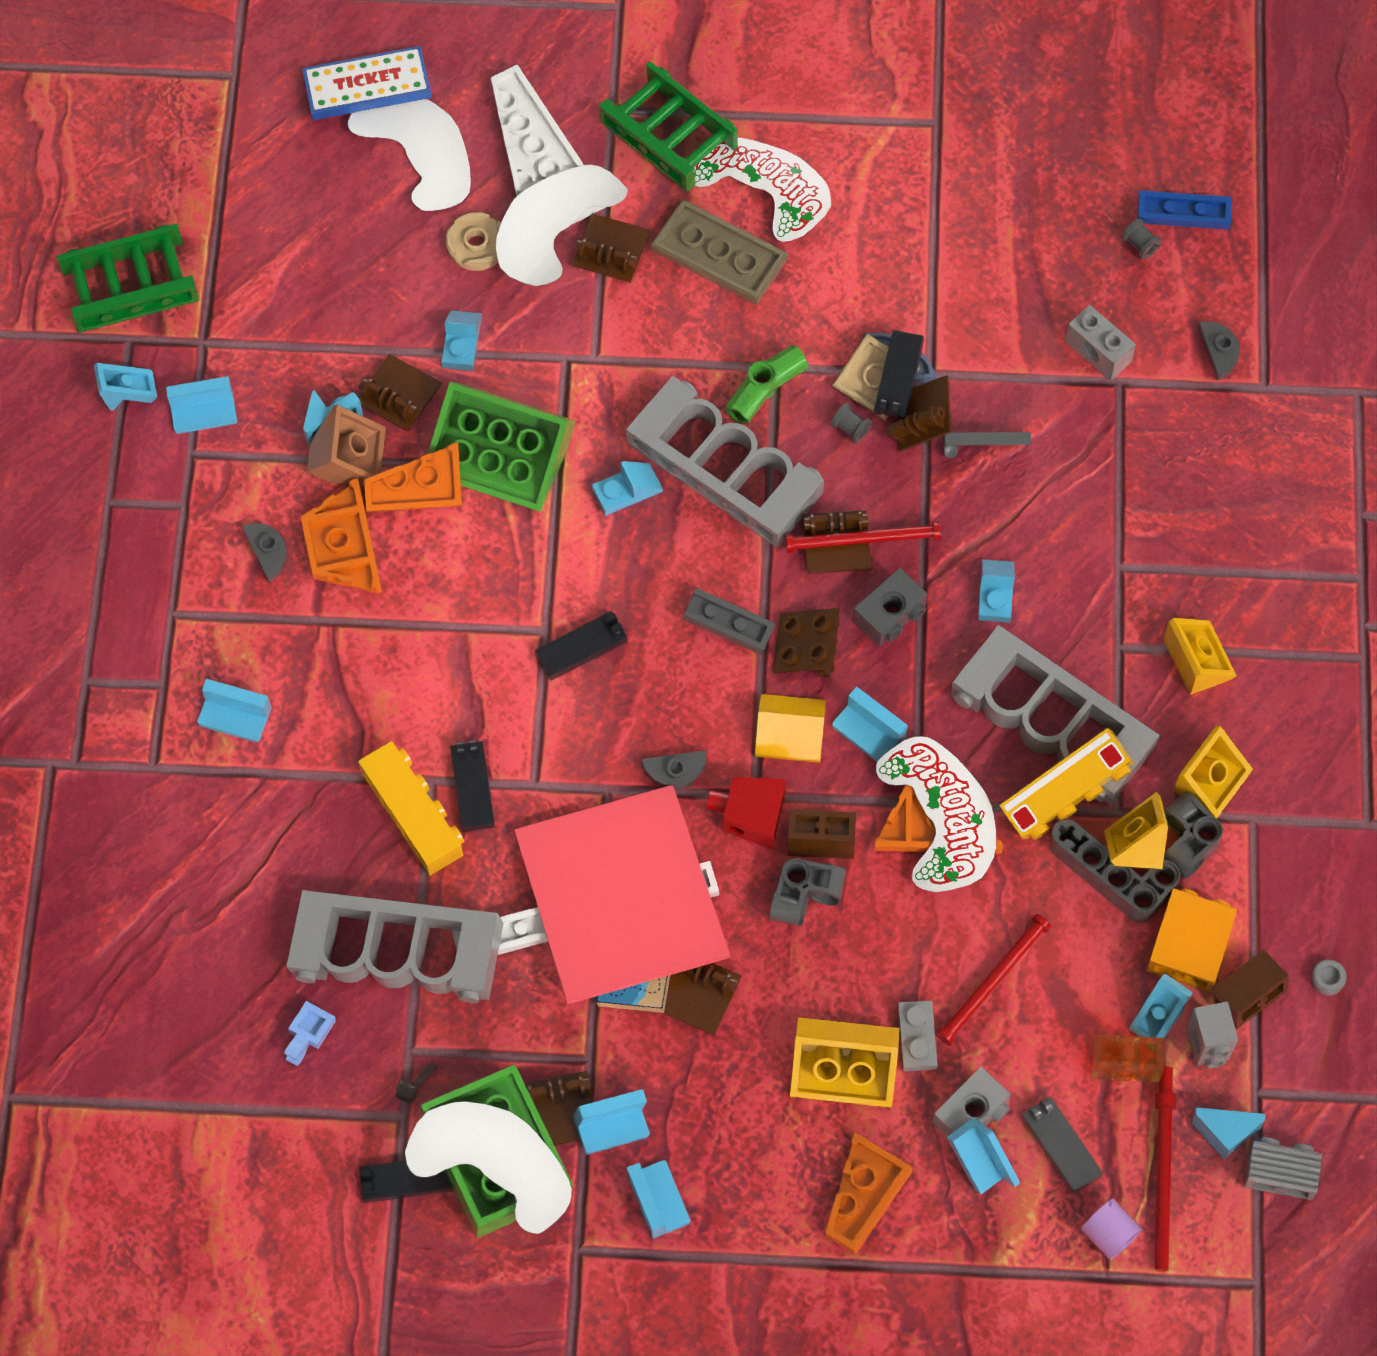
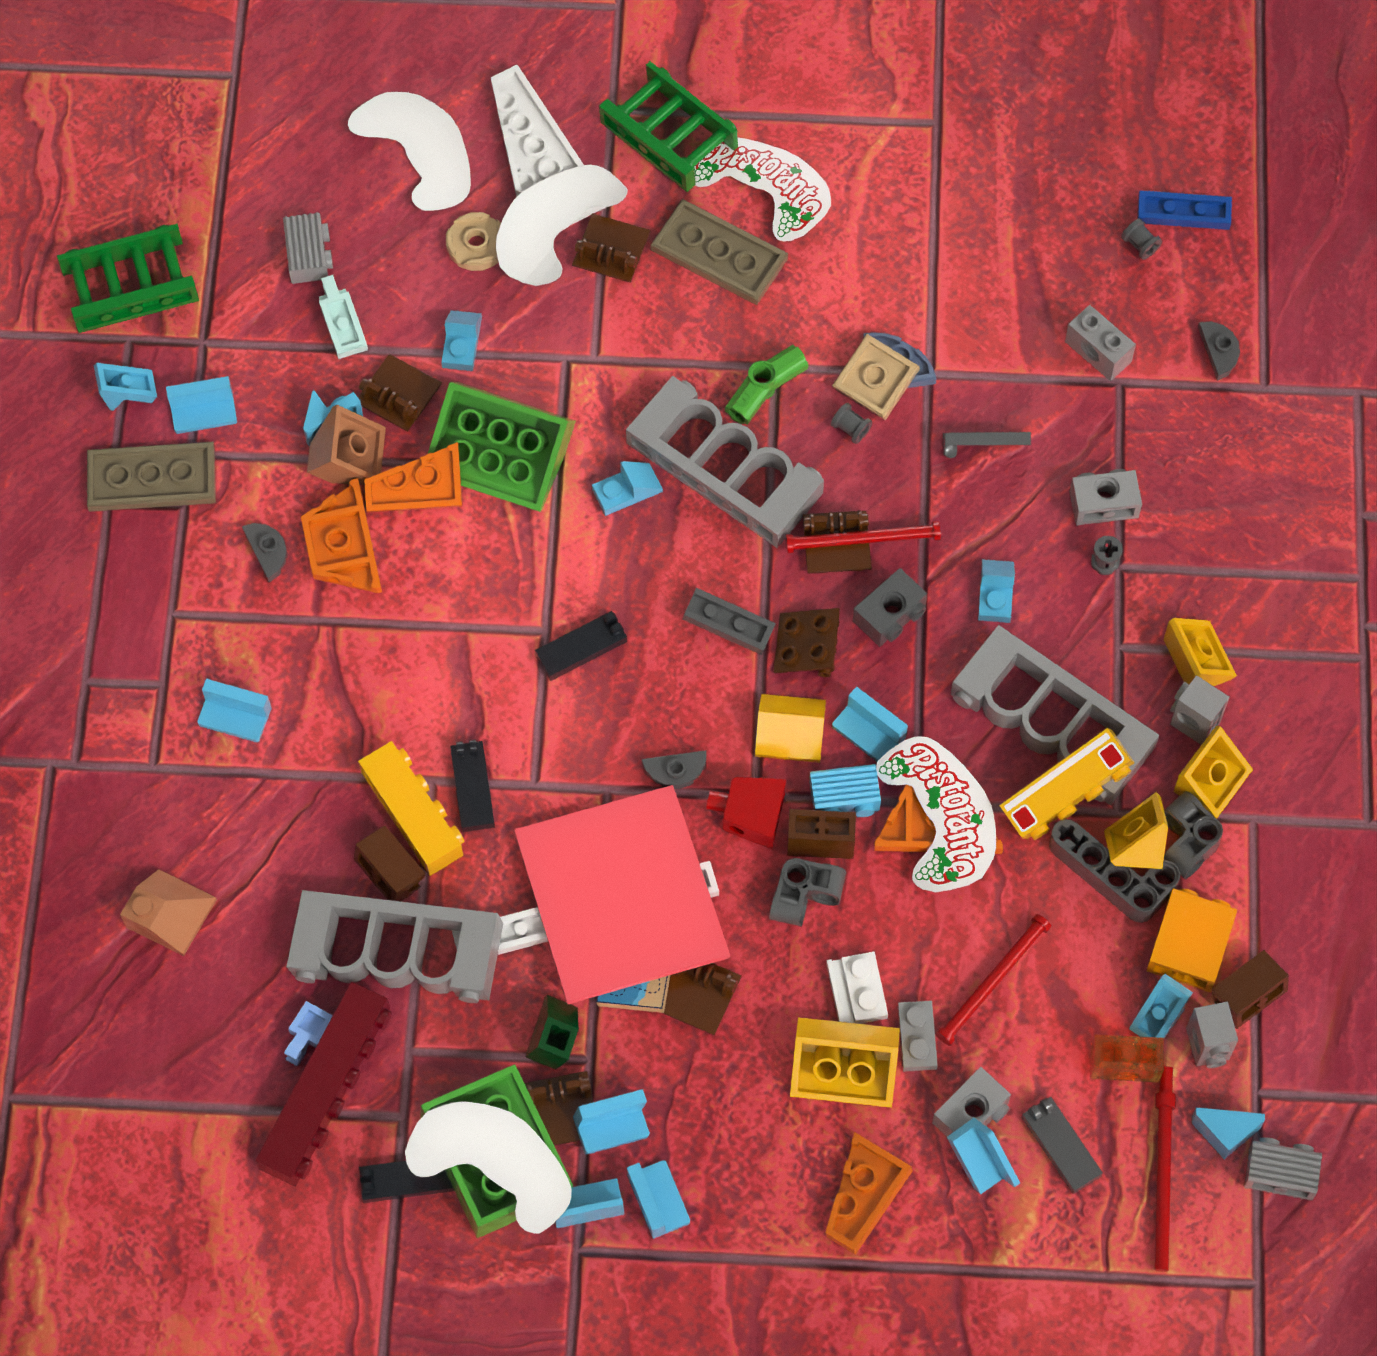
tile [302,46,432,120] -> none
clear smoke hand [395,1063,437,1103] -> none
black hinge [874,330,925,420] -> none
reddish brown hinge [886,375,952,452] -> none
lavender piece [1081,1199,1143,1260] -> none
light grey tile [1311,960,1347,996] -> none
none -> dark tan tile [87,442,216,512]
none -> nougat slope [120,869,217,956]
none -> dark red brick [255,982,392,1187]
none -> light grey brick [283,212,333,284]
none -> light aqua hinge [319,275,368,359]
none -> reddish brown hinge [354,826,426,902]
none -> dark green slope [525,995,579,1070]
none -> medium azure panel [556,1178,624,1228]
none -> medium azure brick [809,764,881,817]
none -> white plate [826,952,888,1024]
none -> light grey brick [1069,469,1142,525]
none -> dark grey bush [1091,536,1123,575]
none -> light grey brick [1170,675,1230,745]

